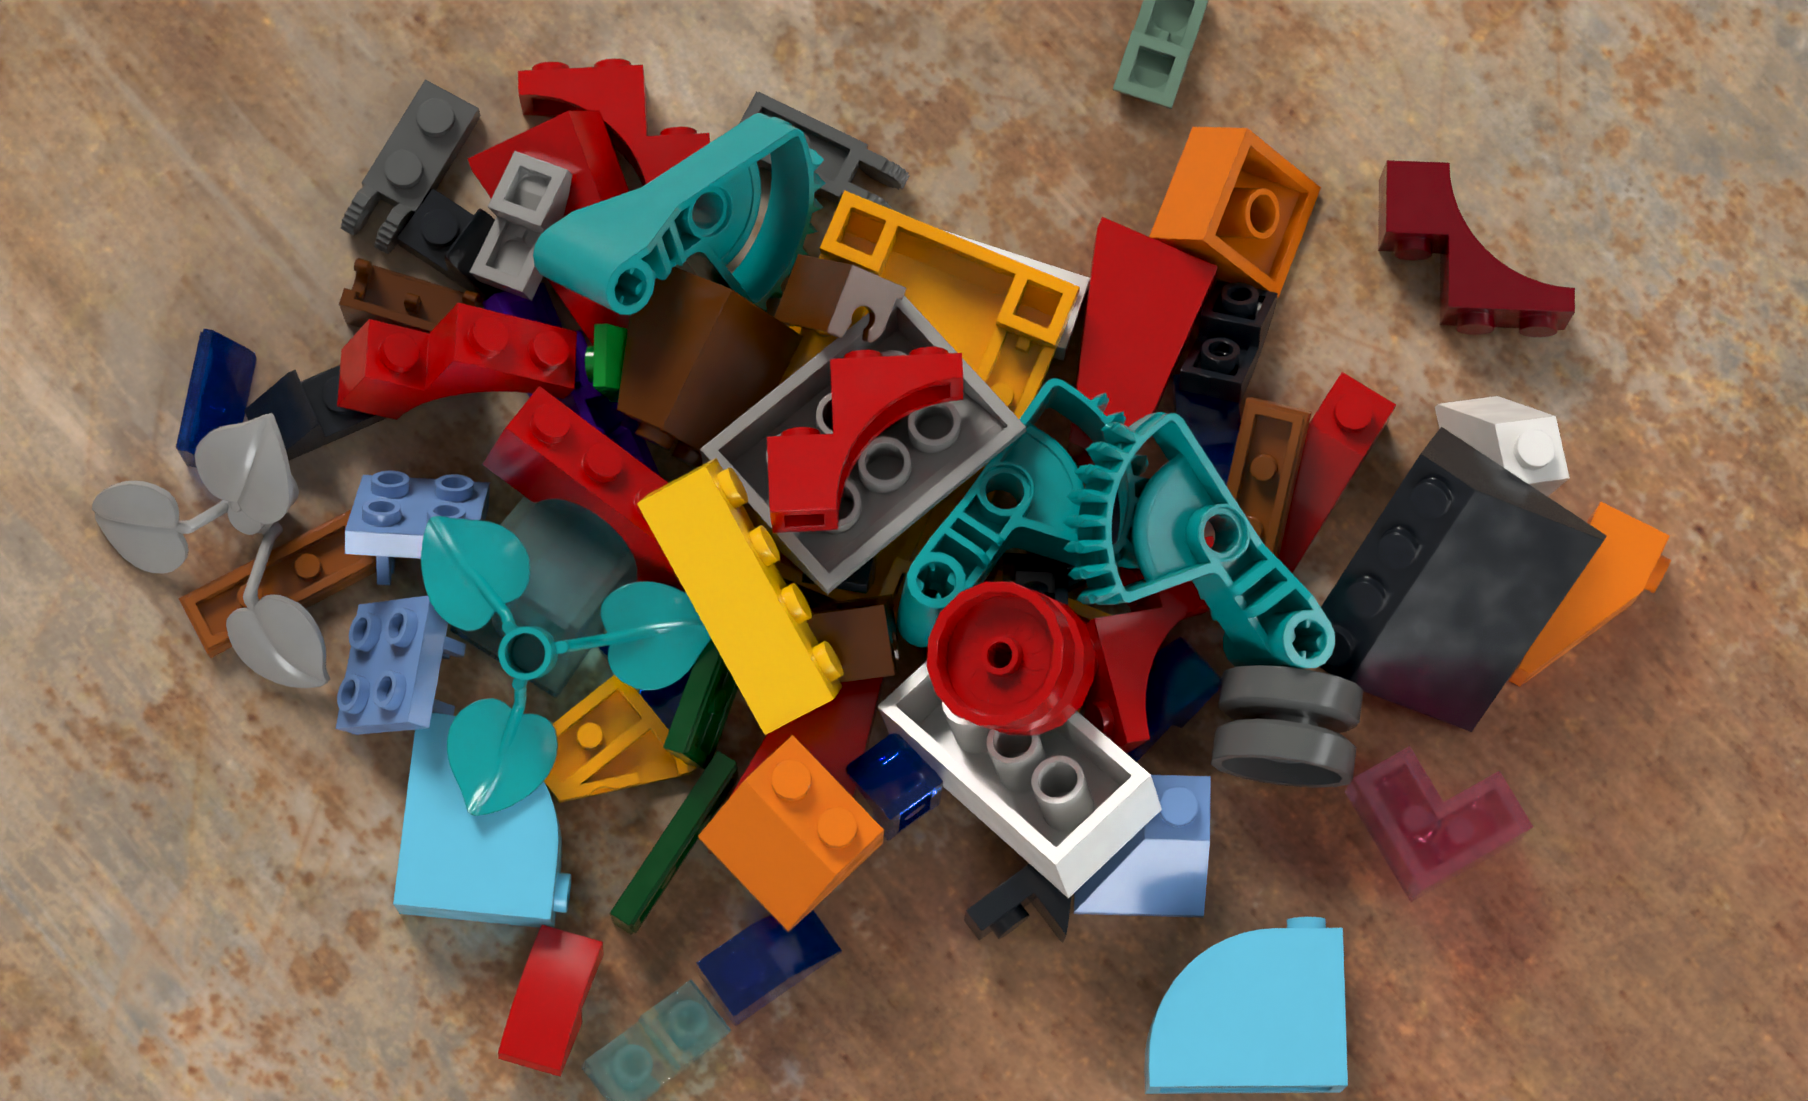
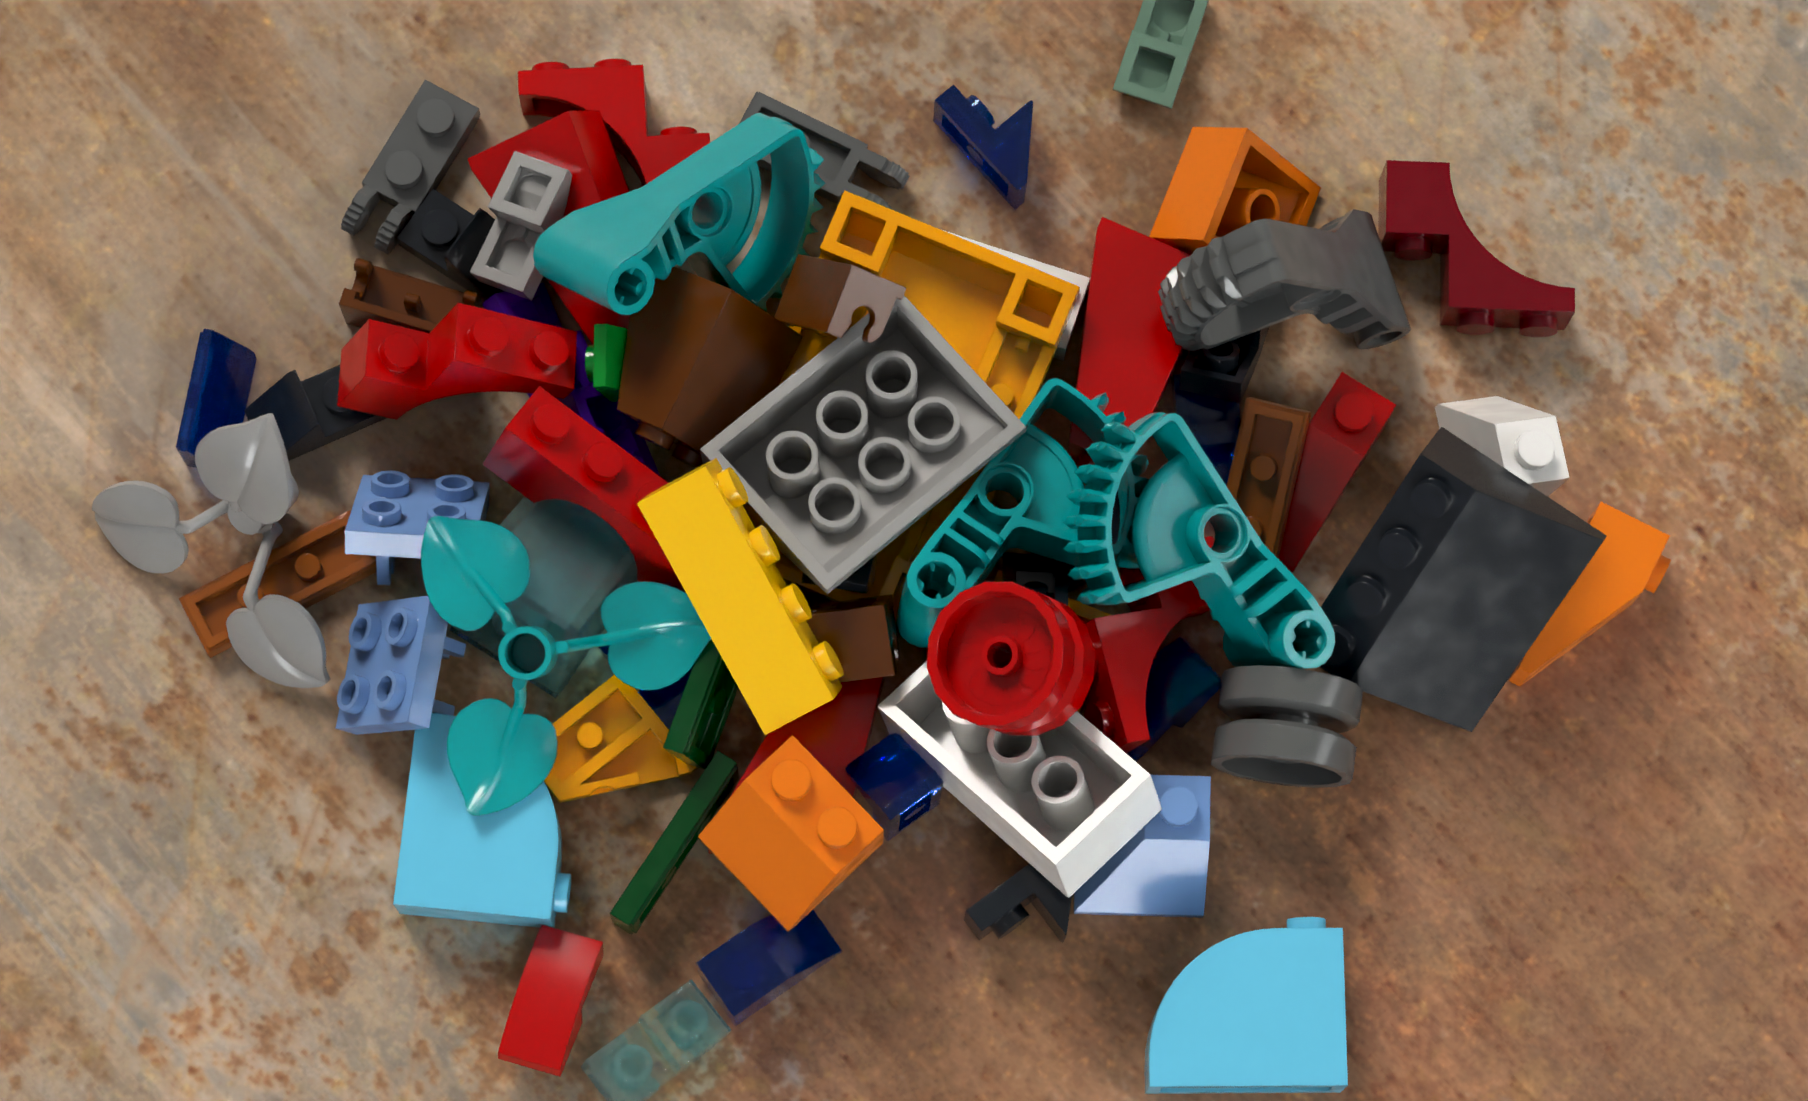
red arch [767,346,963,533] -> none
clear pink brick [1344,746,1533,902] -> none
none -> clear blue slope [933,84,1033,210]
none -> dark grey arm [1158,209,1411,351]

